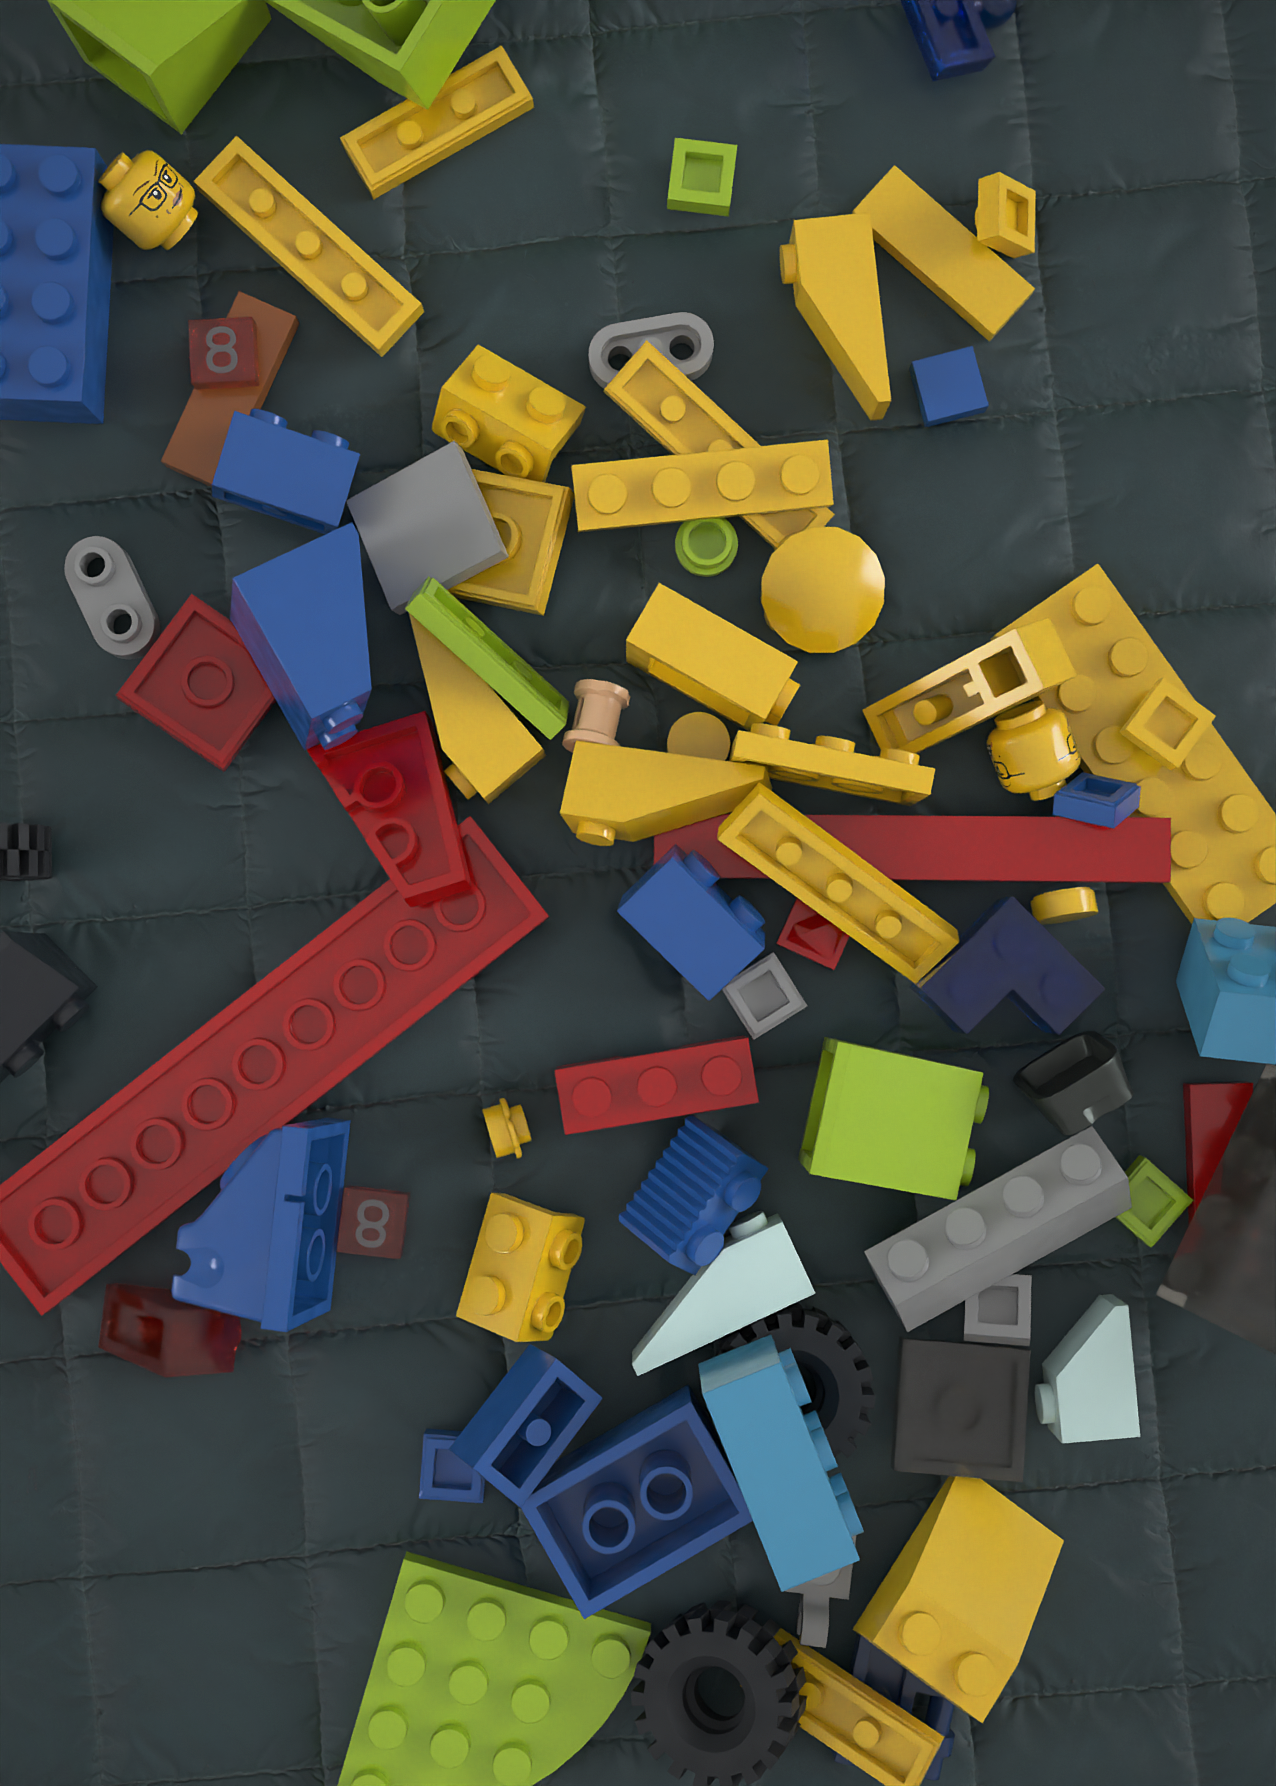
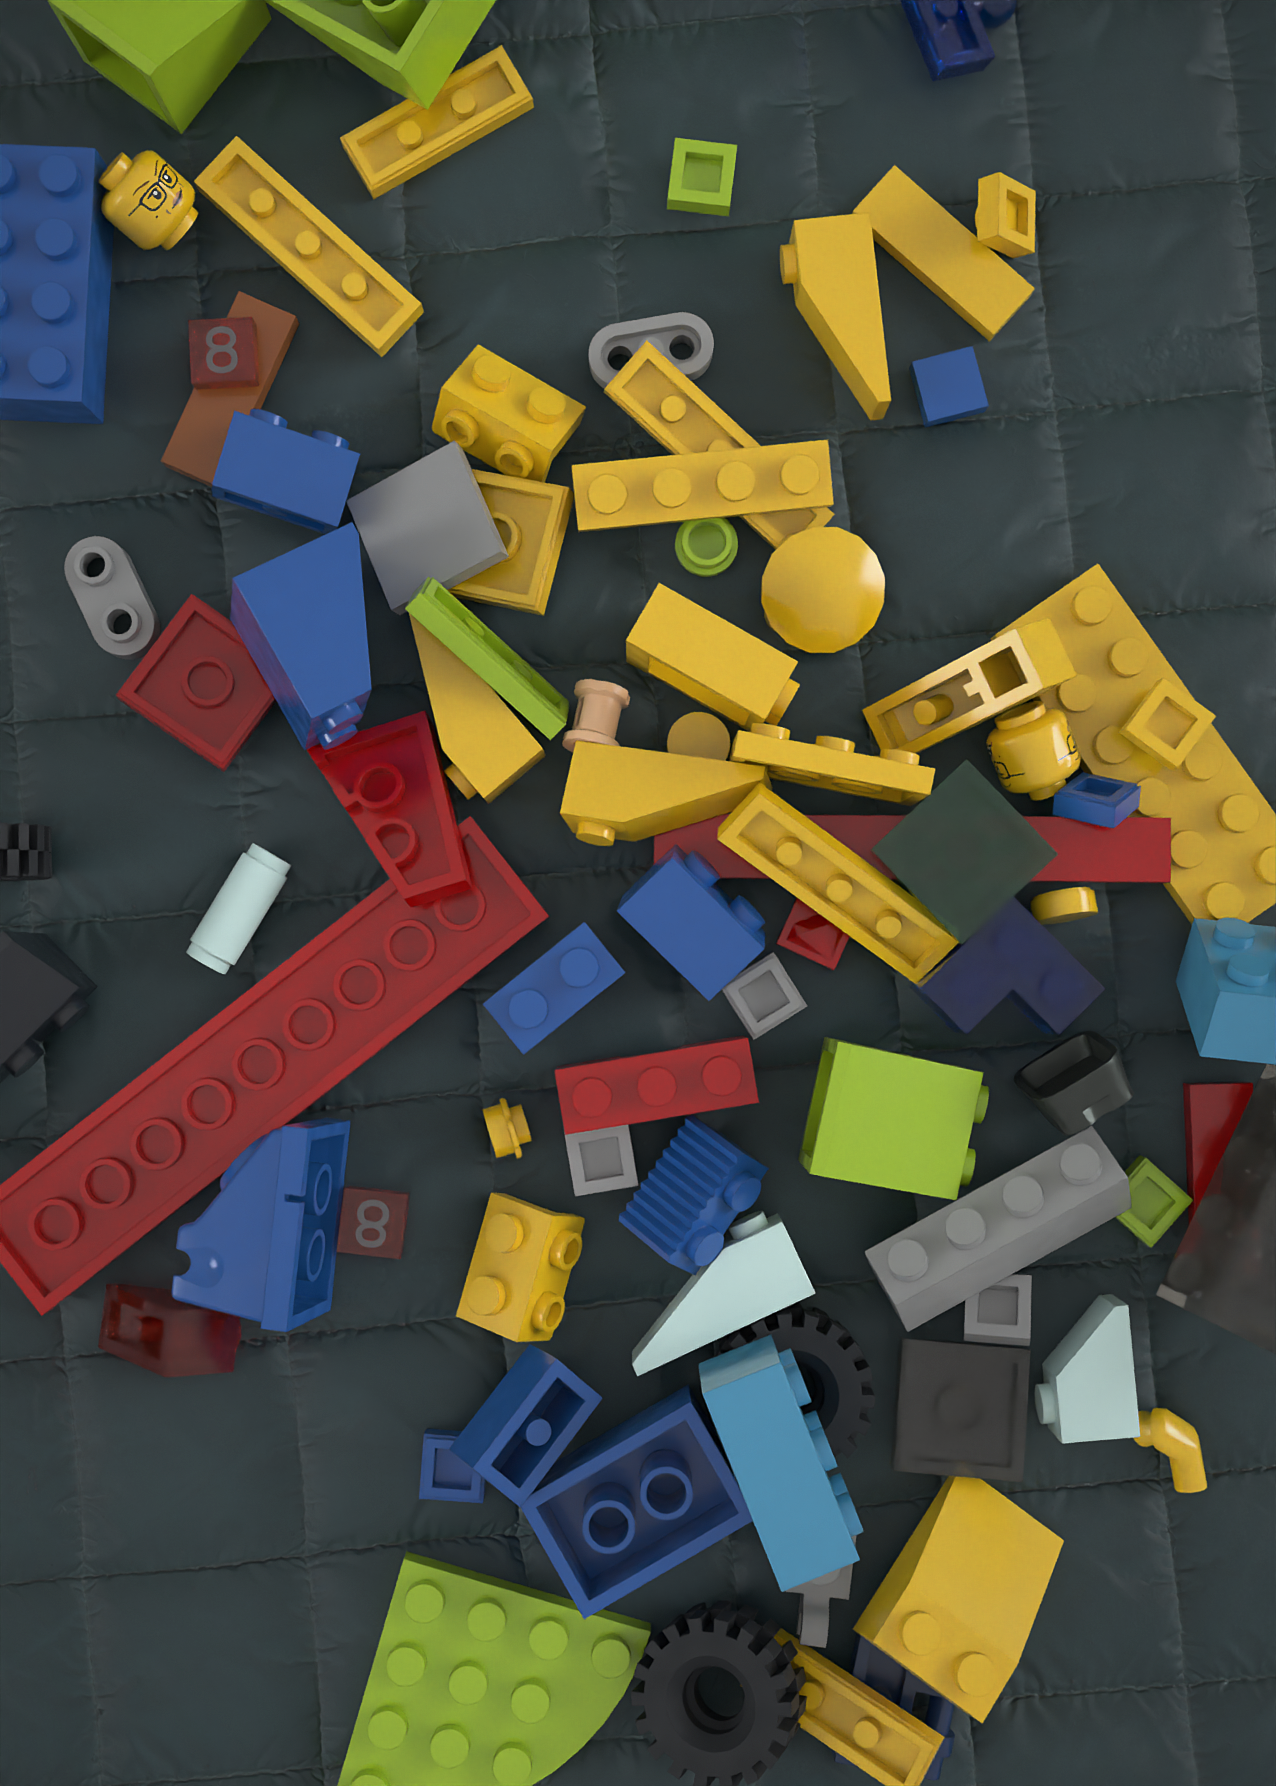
none -> light aqua piece [186,843,291,974]
none -> blue brick [483,922,626,1055]
none -> light grey plate [564,1124,638,1196]
none -> clear green plate [870,759,1058,944]
none -> yellow arm [1133,1407,1207,1493]

